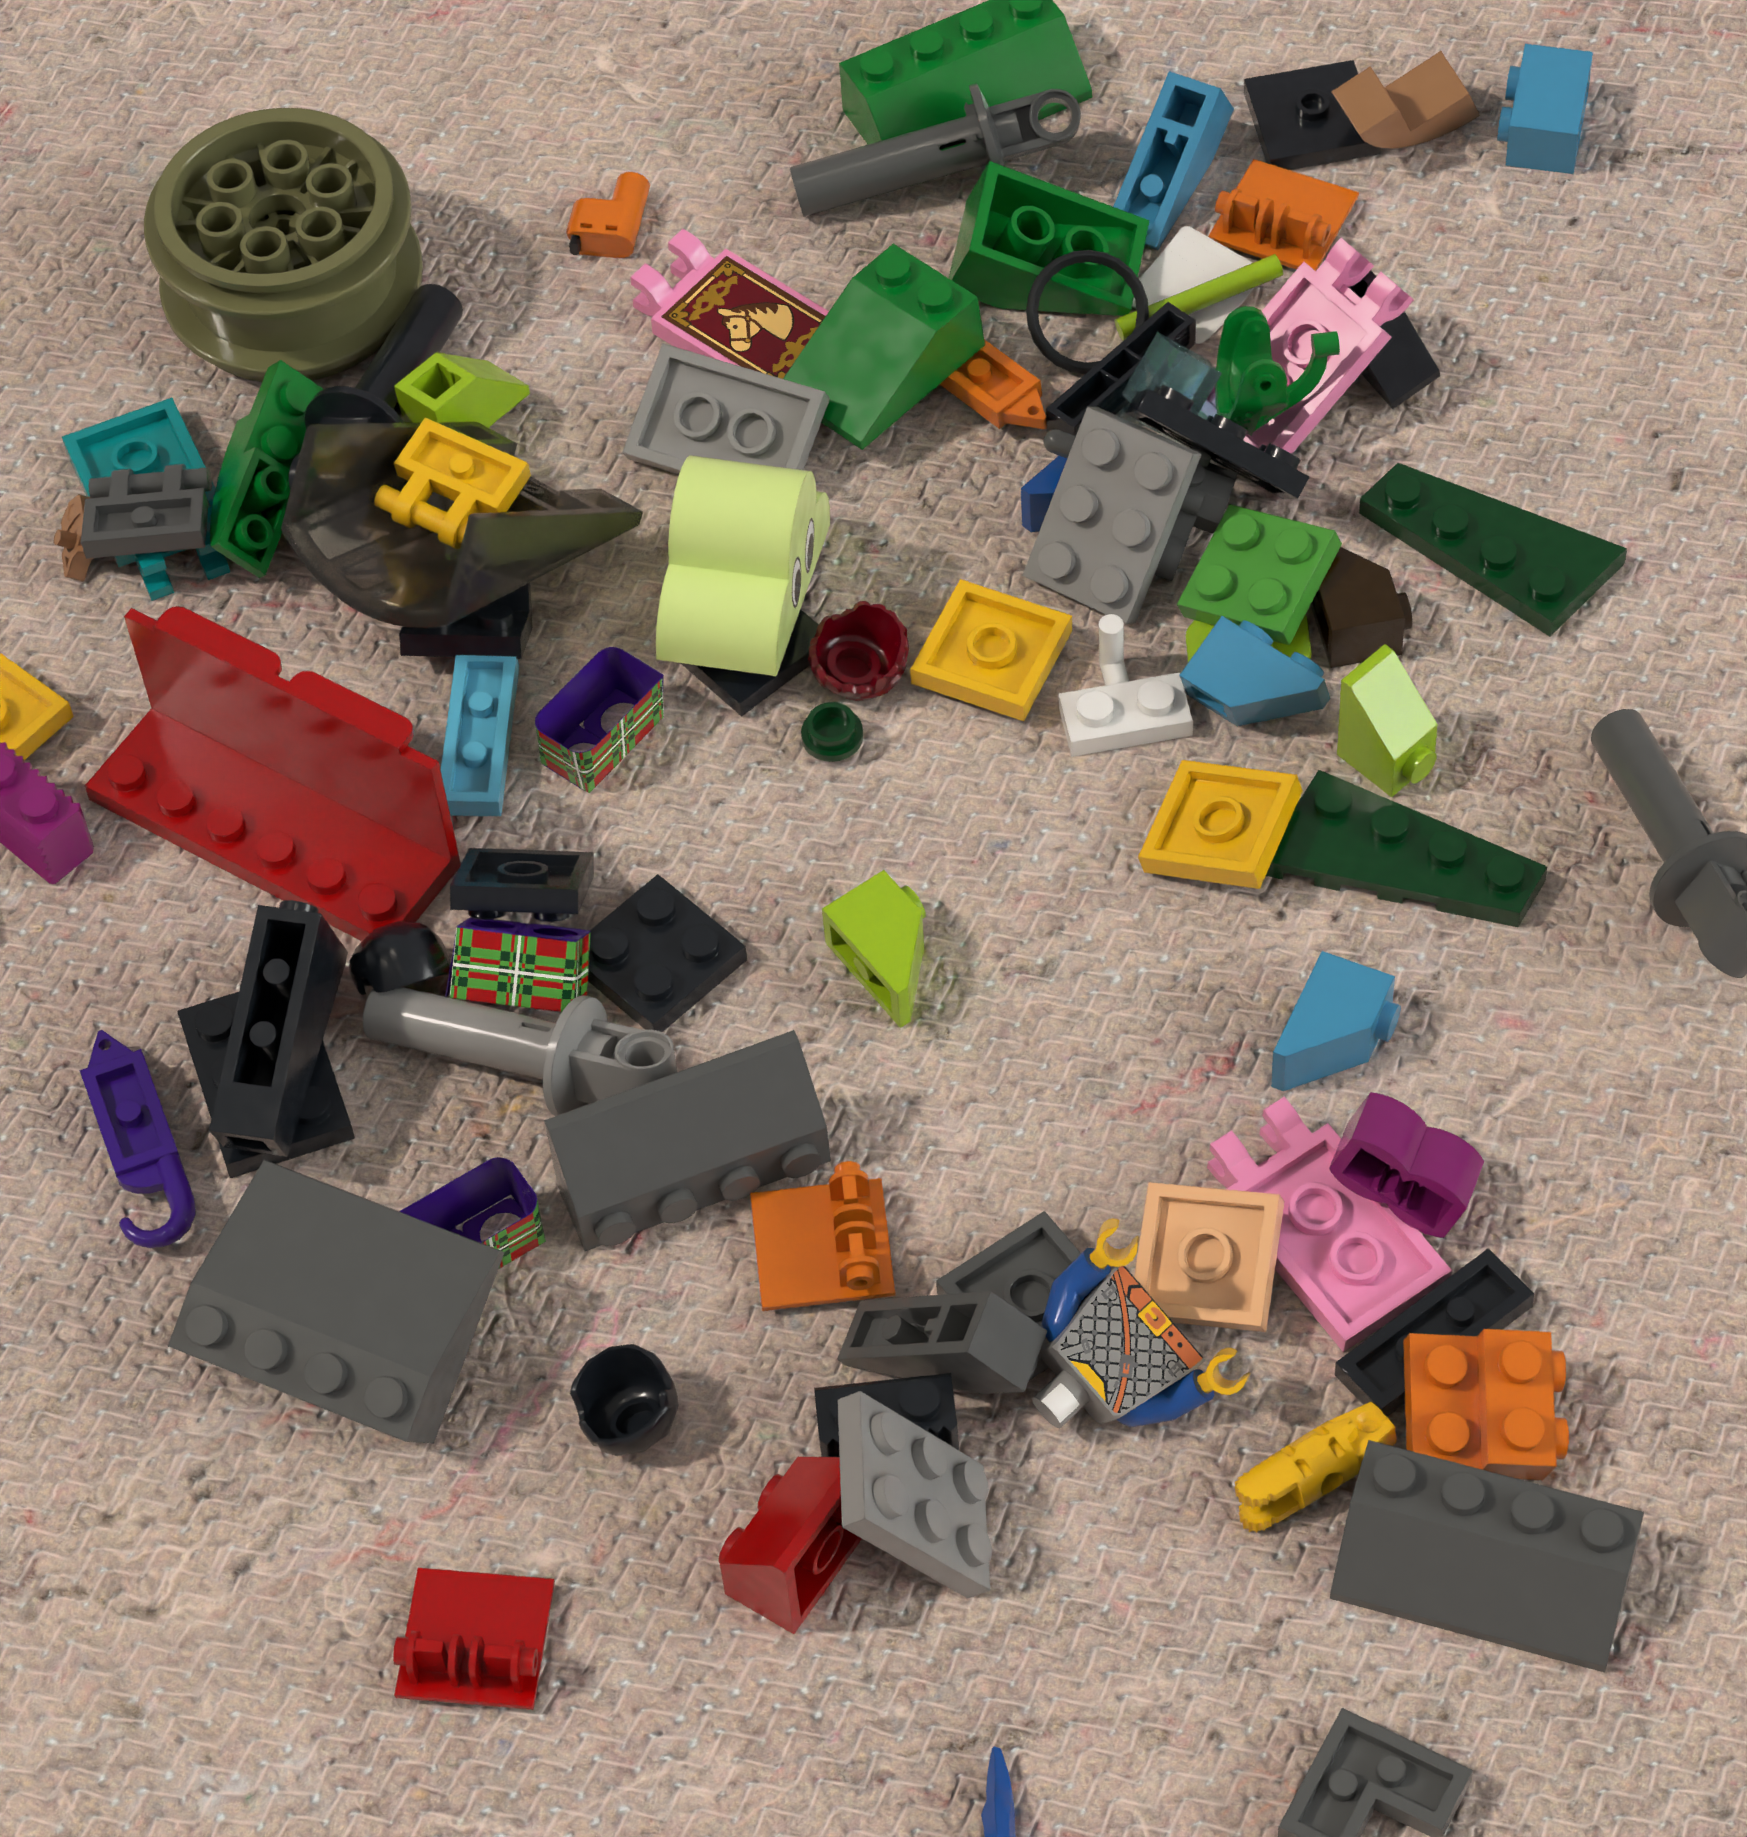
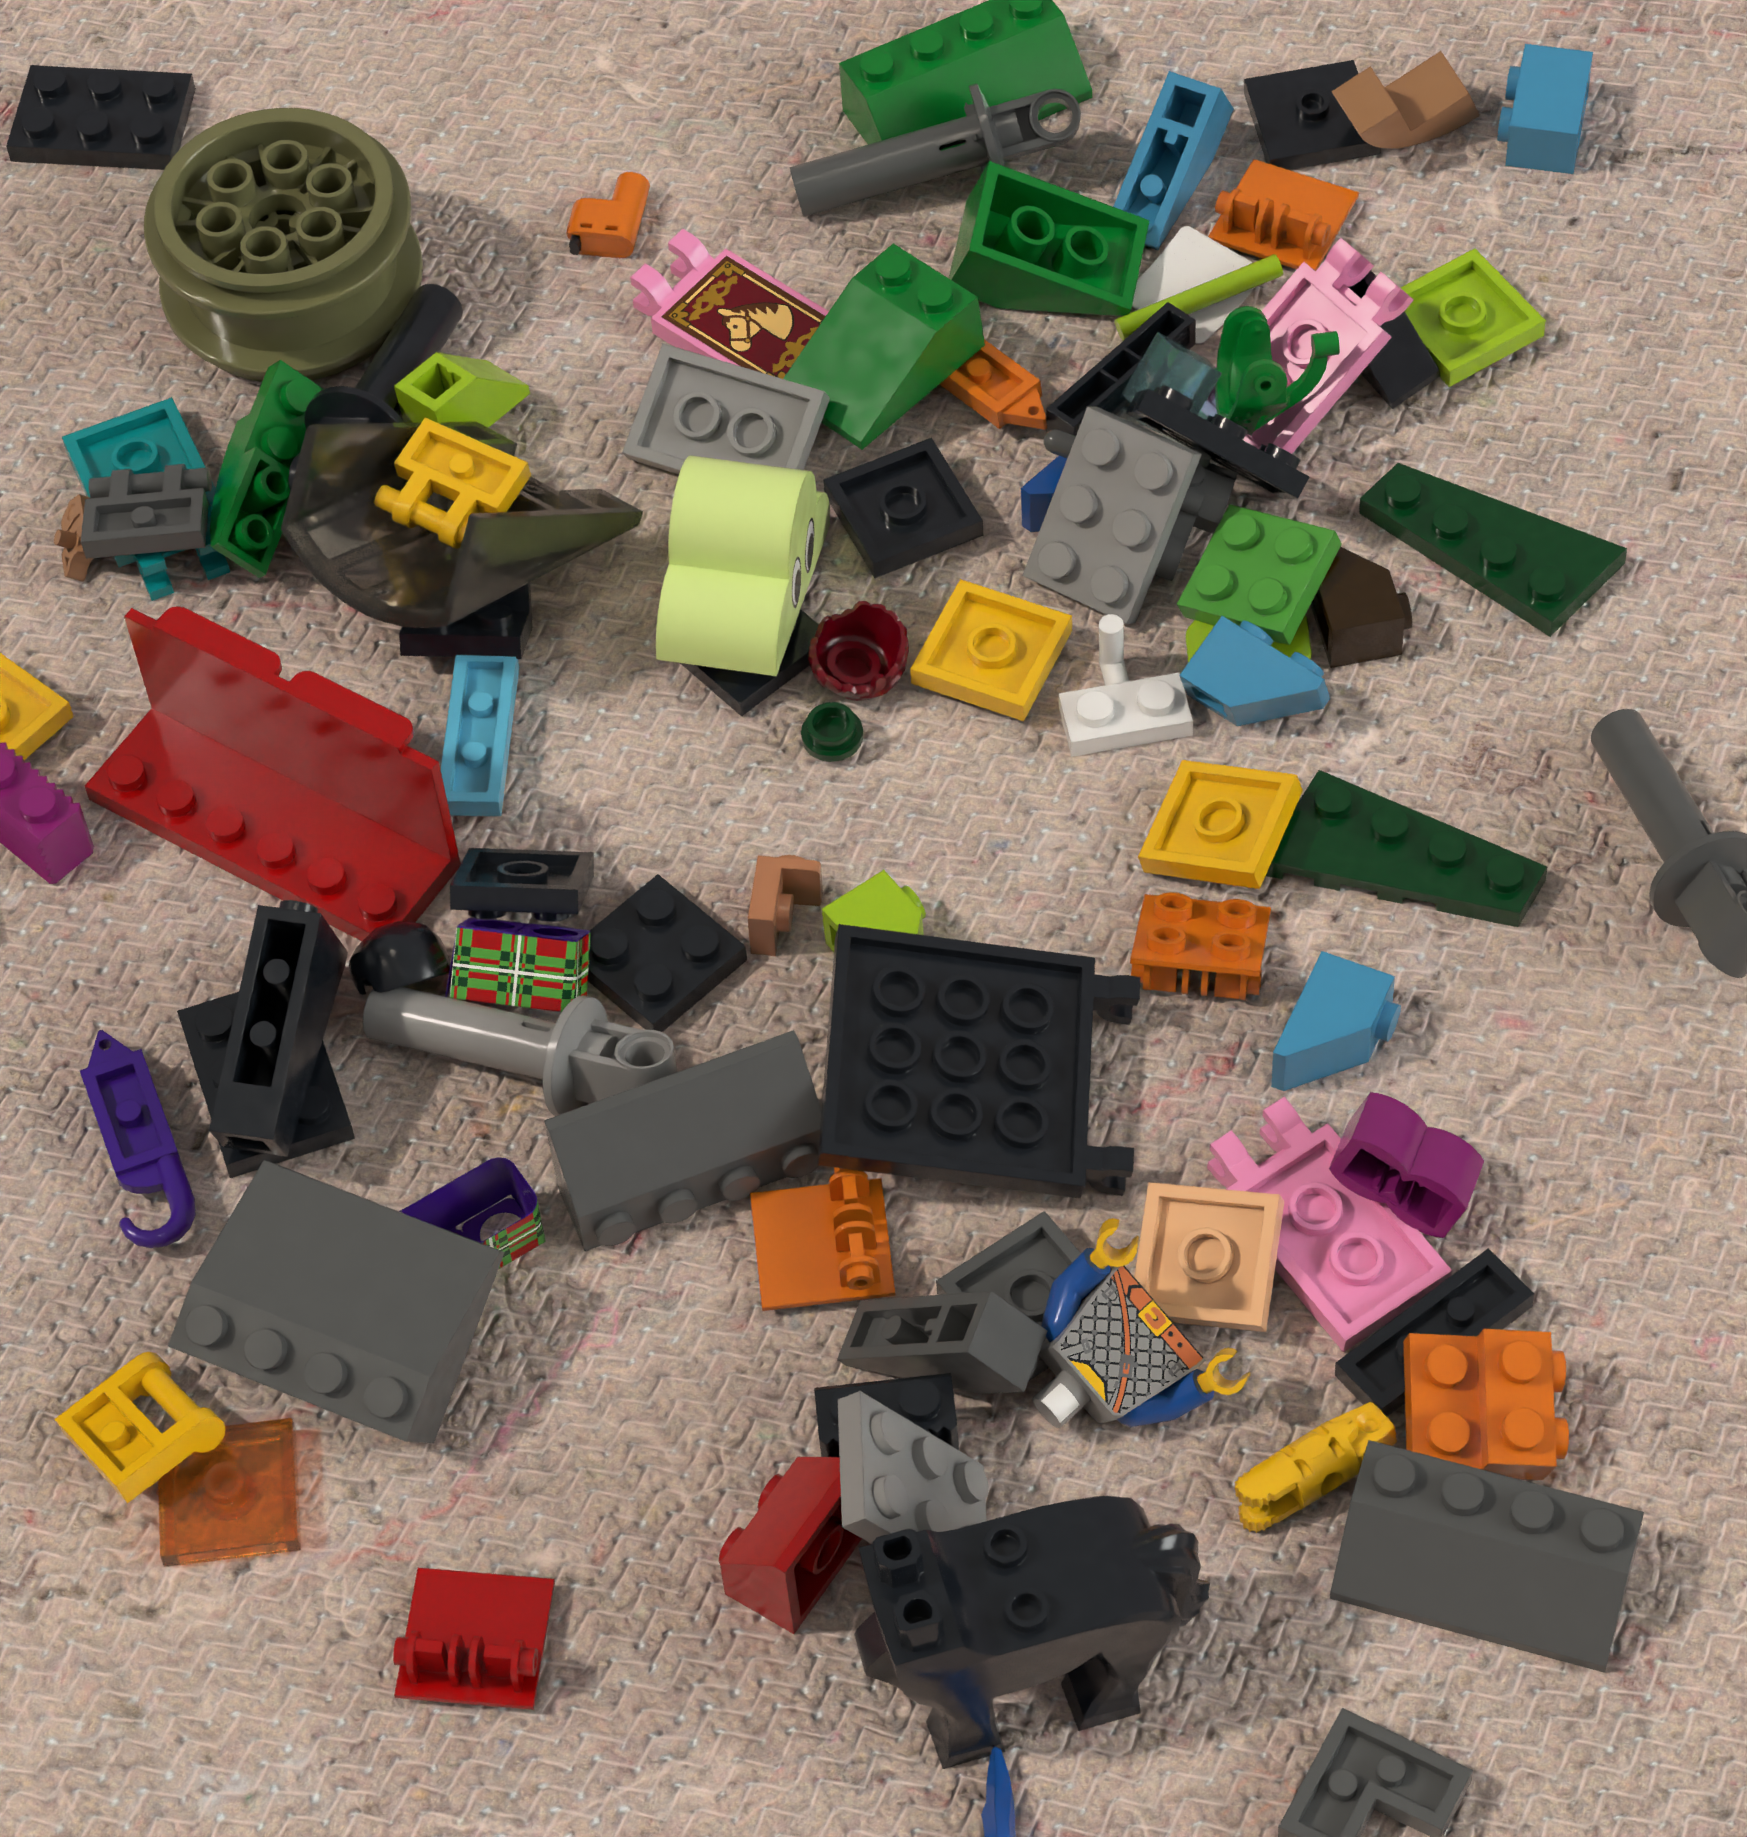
piece [535,647,664,793] -> none
black hair [570,1344,679,1456] -> none
black tyre [1026,250,1149,374] -> none
lime slope [1337,644,1438,797] -> none
none -> black plate [6,65,196,170]
none -> yellow plate [54,1352,226,1504]
none -> clear orange plate [158,1418,301,1567]
none -> nougat bracket [748,855,823,956]
none -> black plate [817,924,1141,1198]
none -> black plate [823,437,984,578]
none -> black piece [854,1496,1210,1769]
none -> orange hinge [1130,892,1271,1001]
none -> lime plate [1401,248,1546,387]

